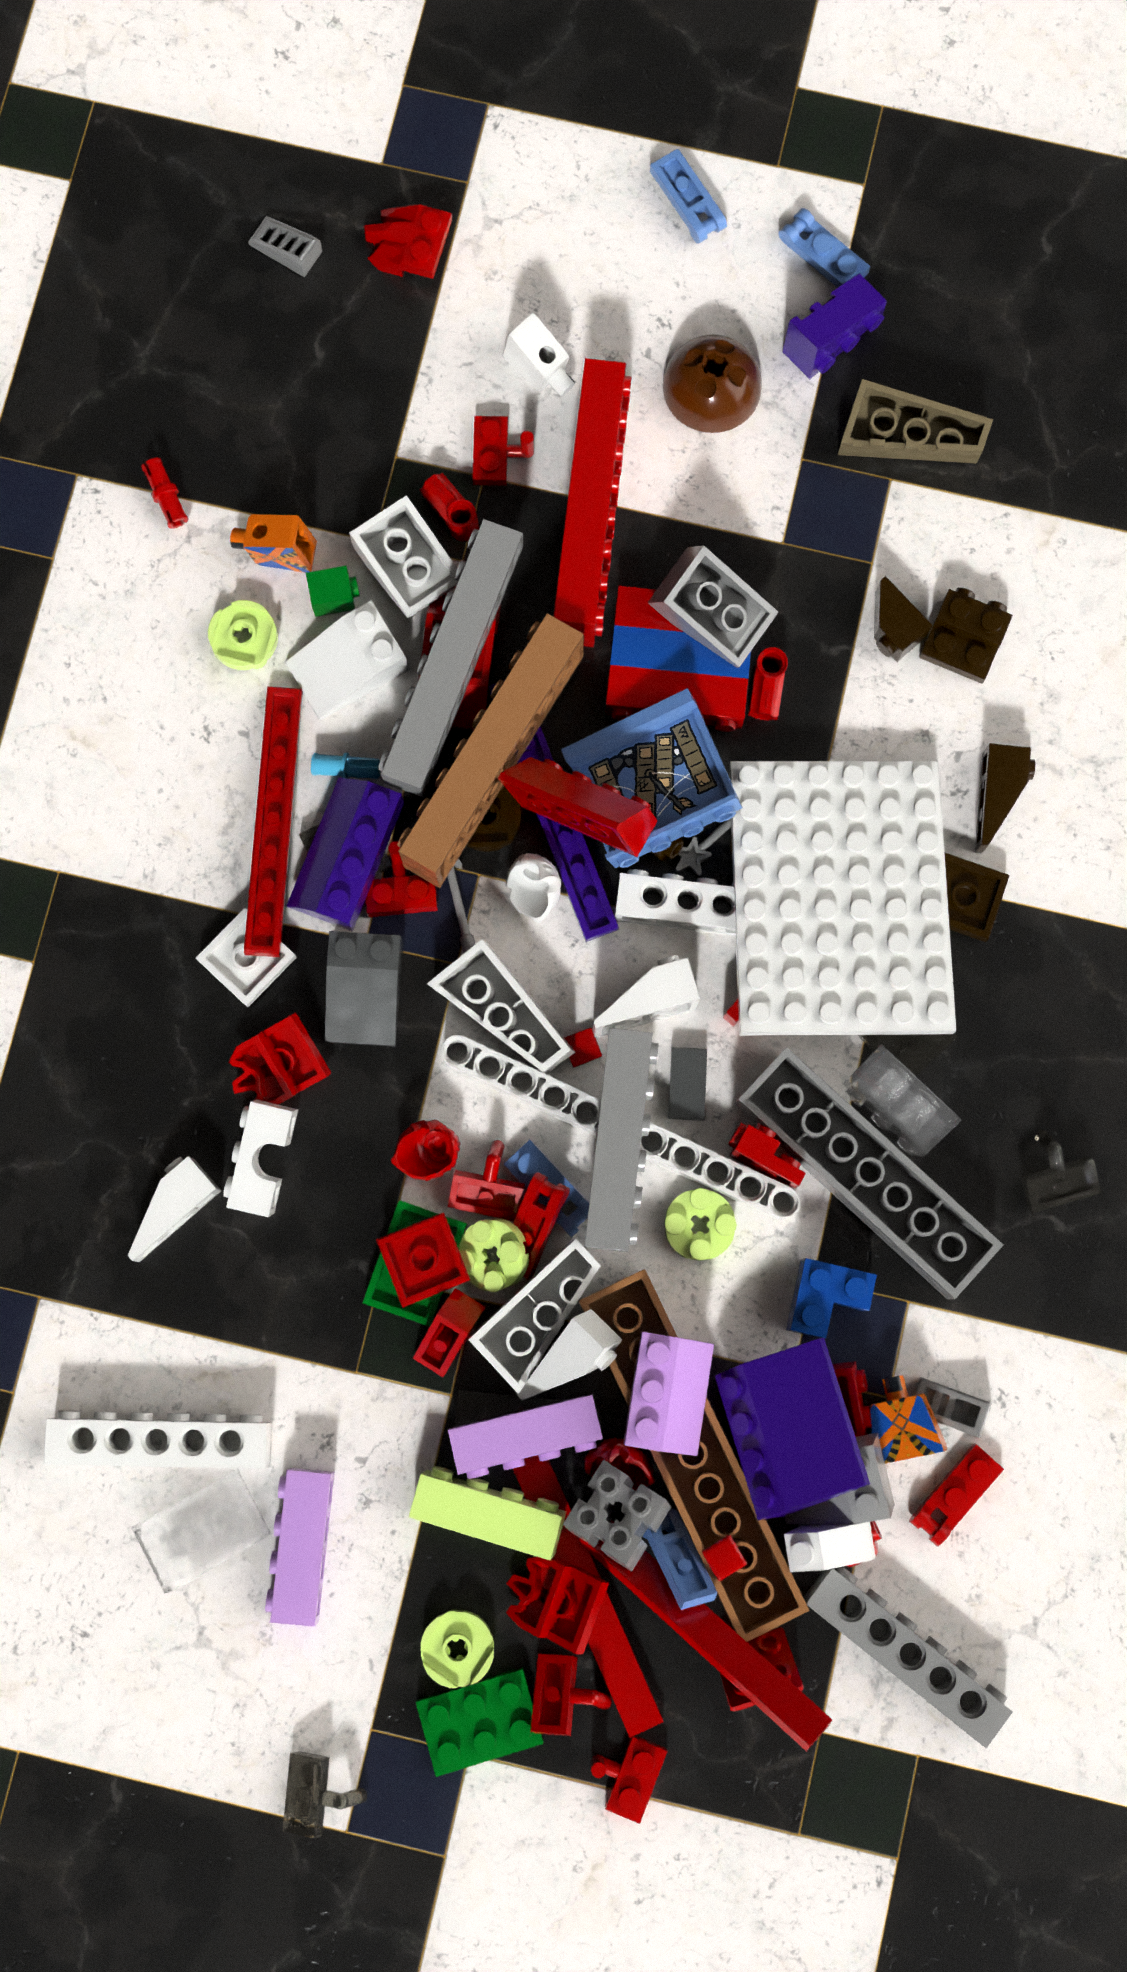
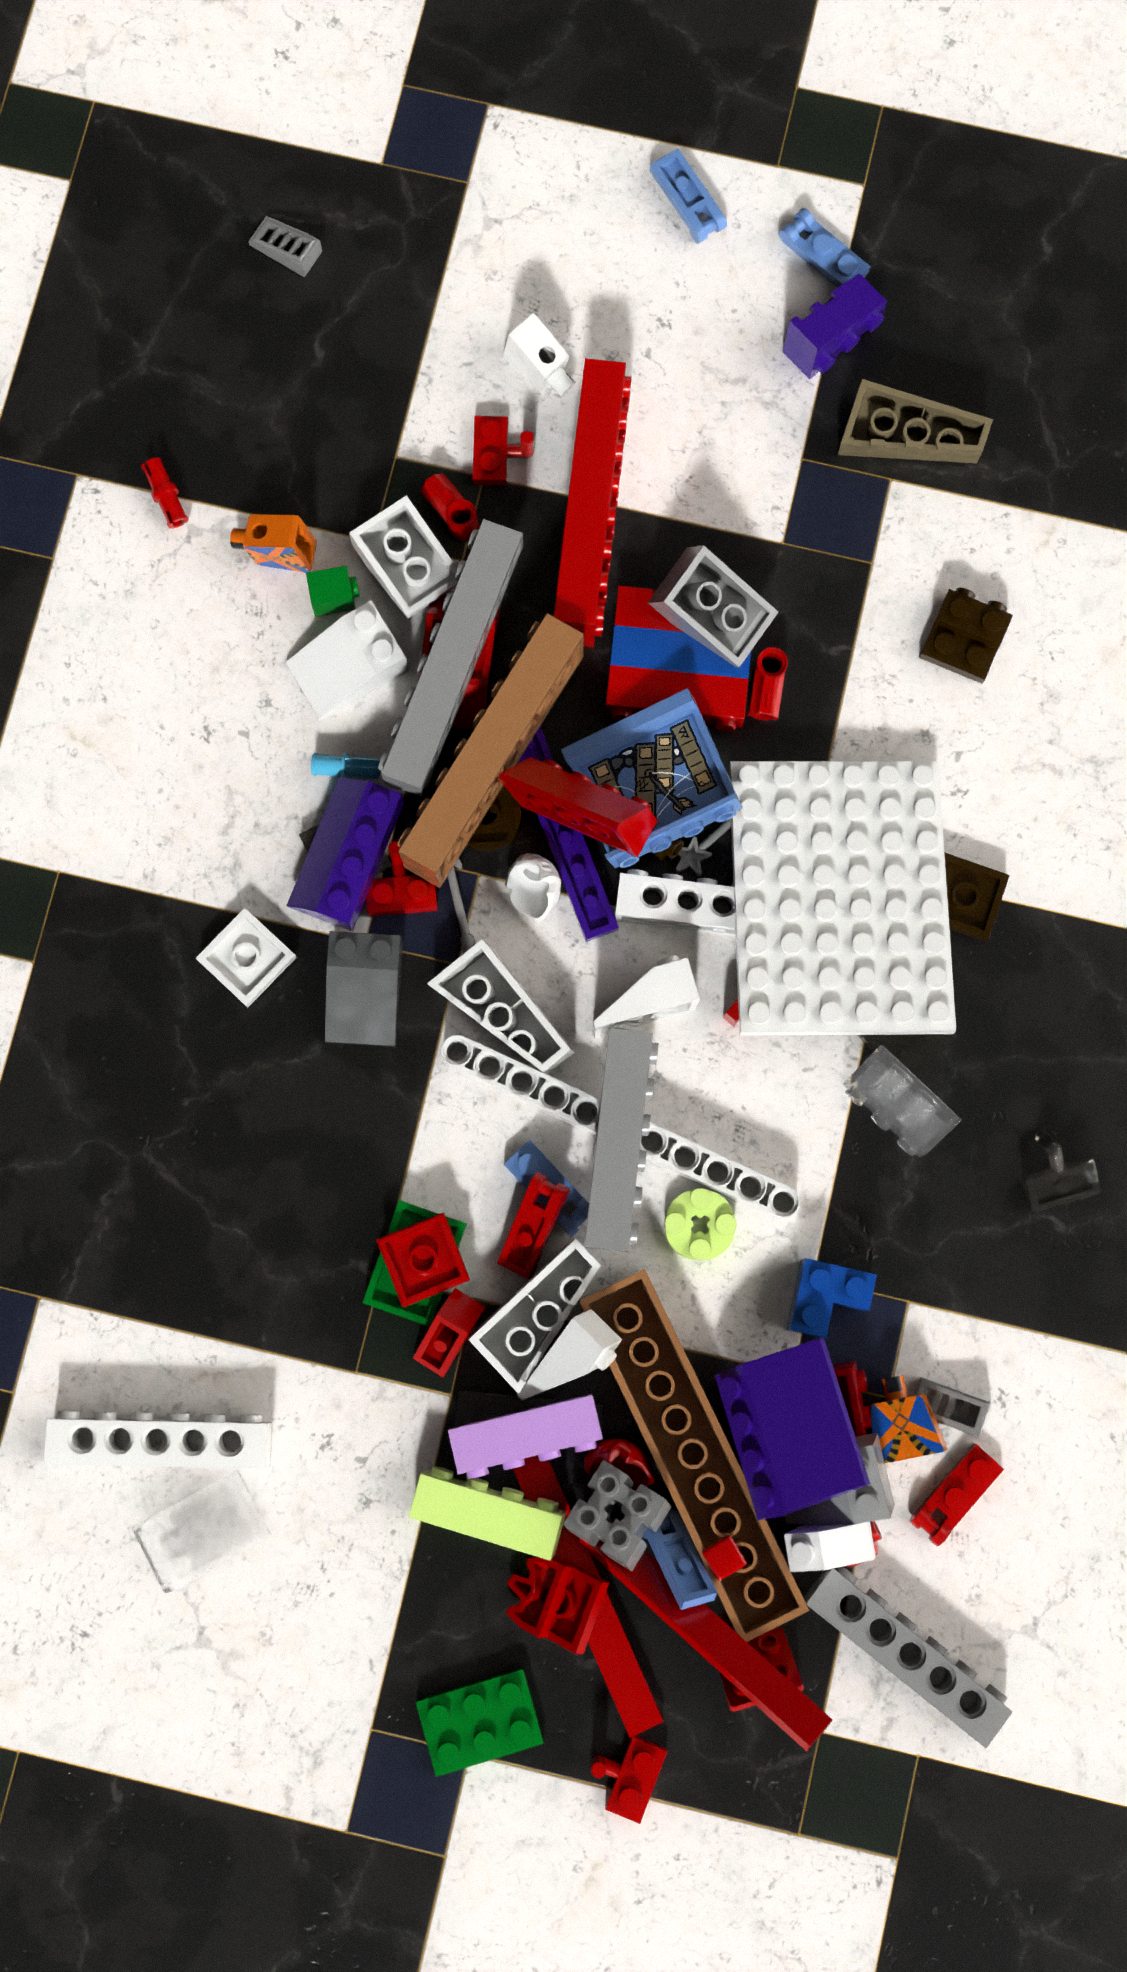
white slope [128,1156,221,1262] -> none
yellowish green plate [208,600,278,670] -> none
white arch [223,1100,298,1217] -> none
red plate [229,1012,331,1105] -> none
red tile [244,686,302,957] -> none
lavender brick [265,1468,335,1627] -> none
clear smoke plate [282,1751,367,1838] -> none
red plate [364,204,452,279] -> none
red hair [391,1119,461,1181] -> none
yellowish green plate [421,1609,494,1688] -> none
red plate [448,1140,525,1221] -> none
yellowish green plate [459,1218,529,1292] -> none
red plate [531,1654,612,1736] -> none
red piece [564,1028,602,1068] -> none
lavender slope [623,1332,714,1456] -> none
reddish brown piece [663,334,762,433] -> none
dark grey tile [668,1047,707,1121] -> none
red plate [728,1123,806,1189] -> none
light grey brick [735,1047,1003,1300] -> none
dark brown slope [874,576,933,662] -> none
dark brown slope [975,743,1036,853] -> none

